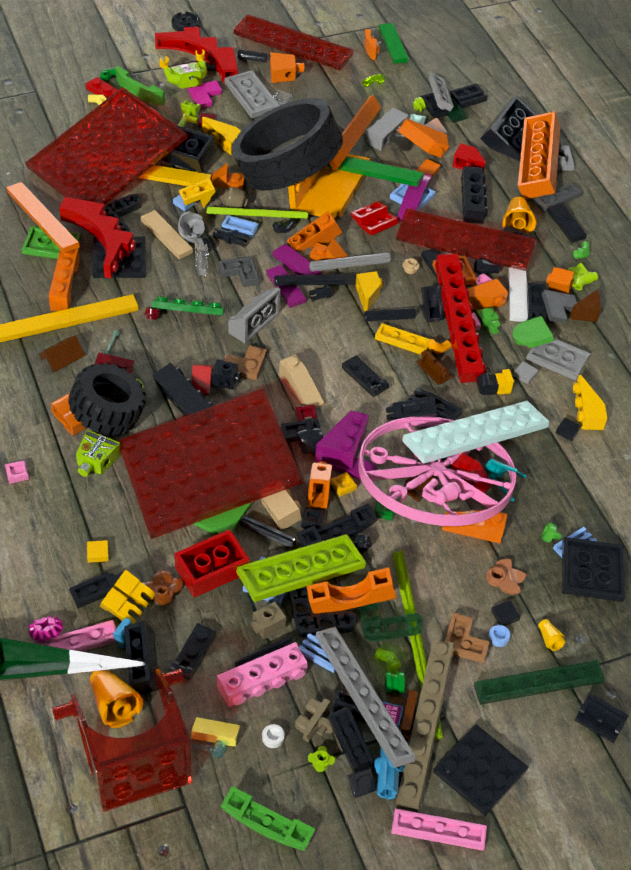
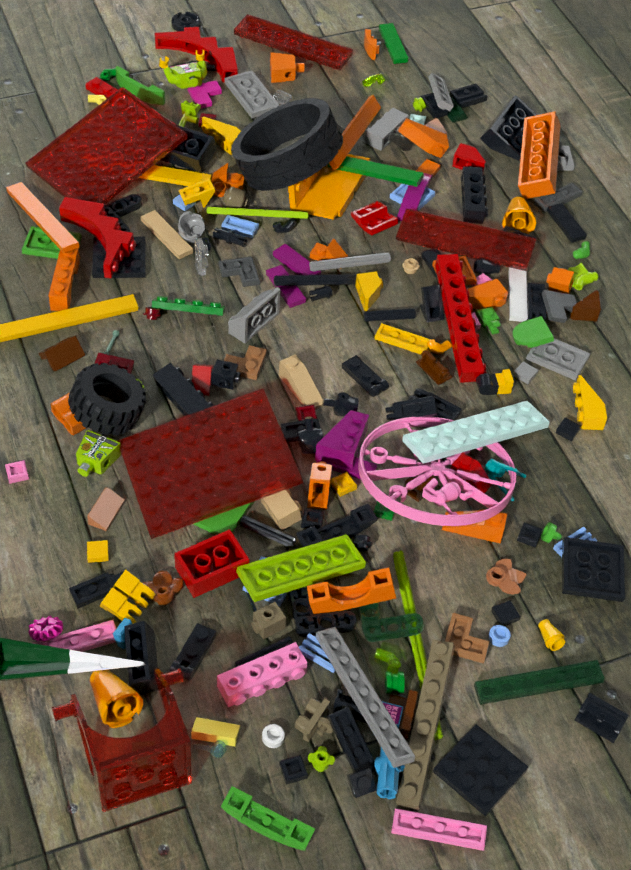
black axle [238,50,267,62] -> none
orange slope [287,211,343,252] -> none
none -> nougat slope [87,487,125,531]
none -> orange plate [213,182,228,197]
none -> black tile [279,755,308,785]
none -> black piece [322,392,359,417]
none -> black tile [517,522,543,548]

